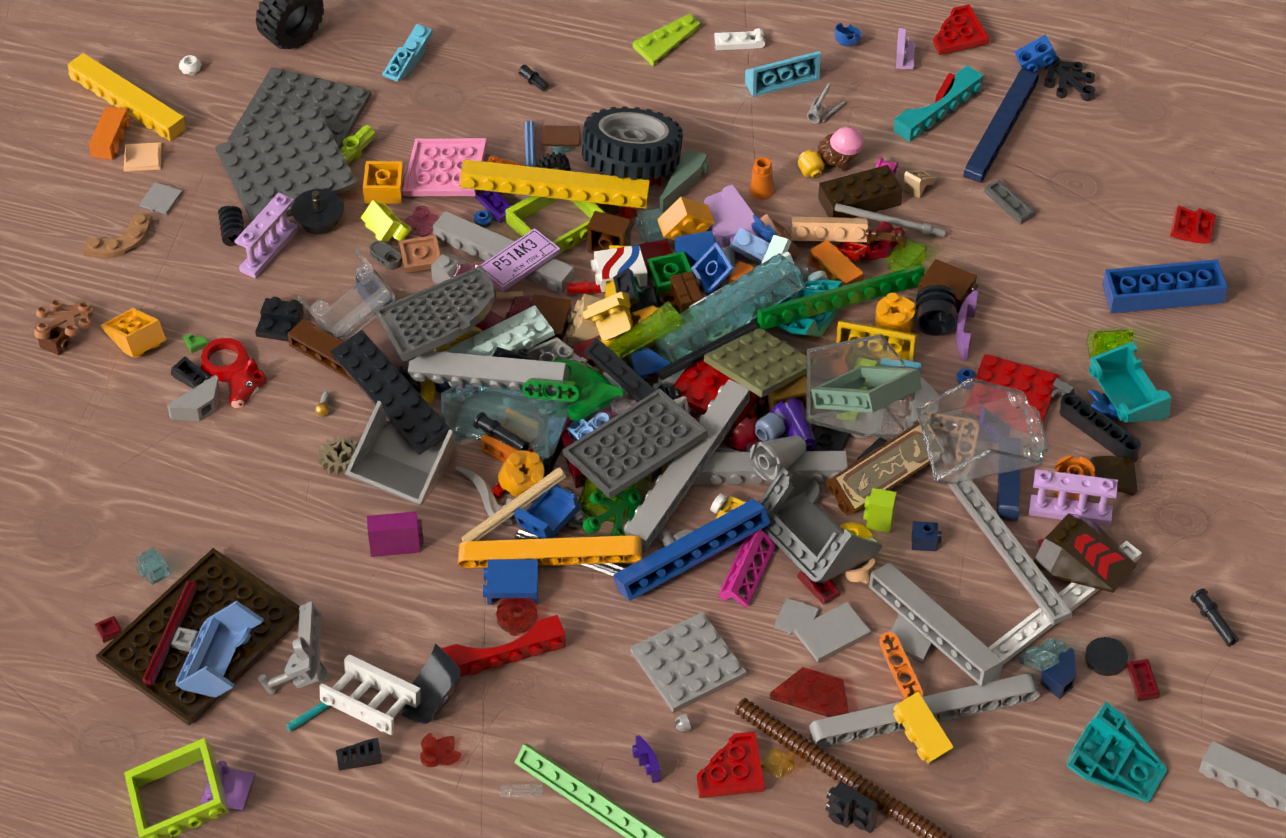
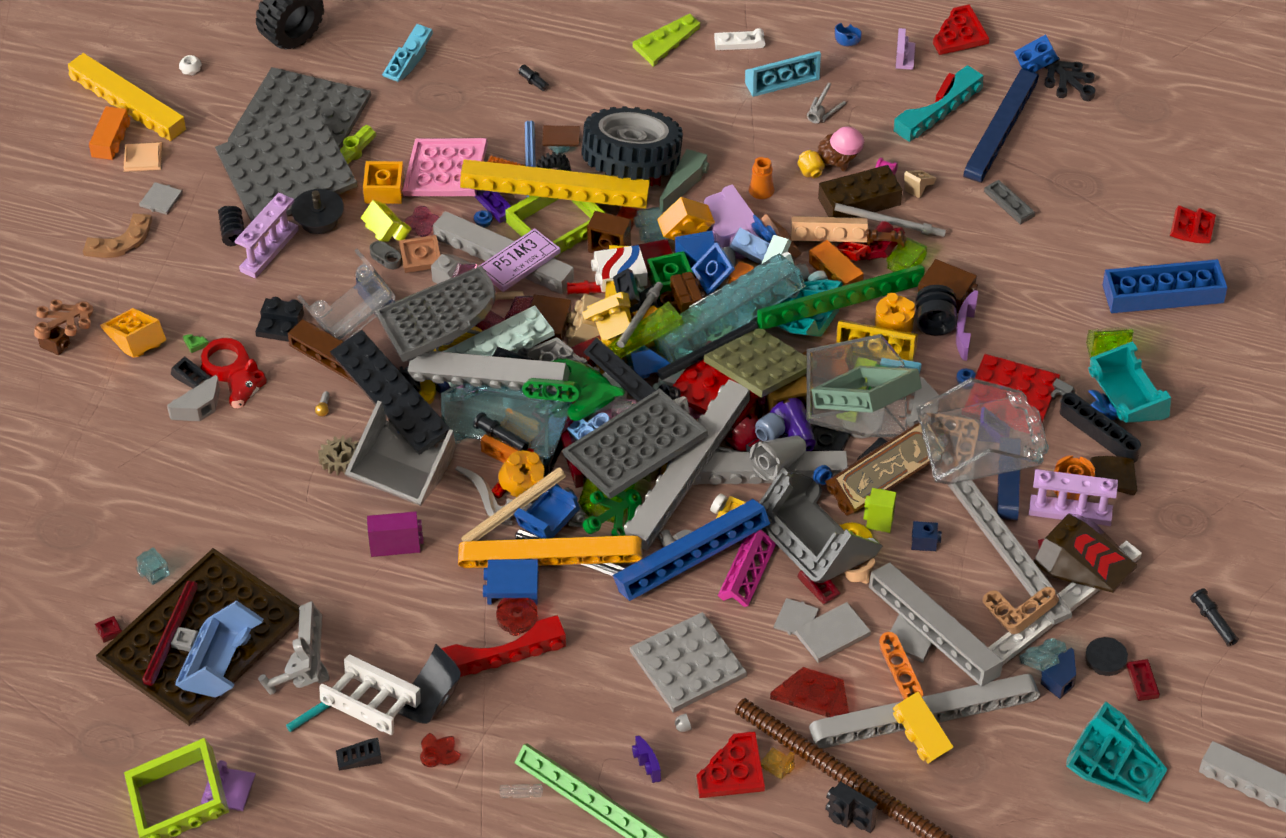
none -> light grey bar [617,282,663,348]
none -> blue plate [813,465,832,485]
none -> medium nougat beam [983,587,1059,634]

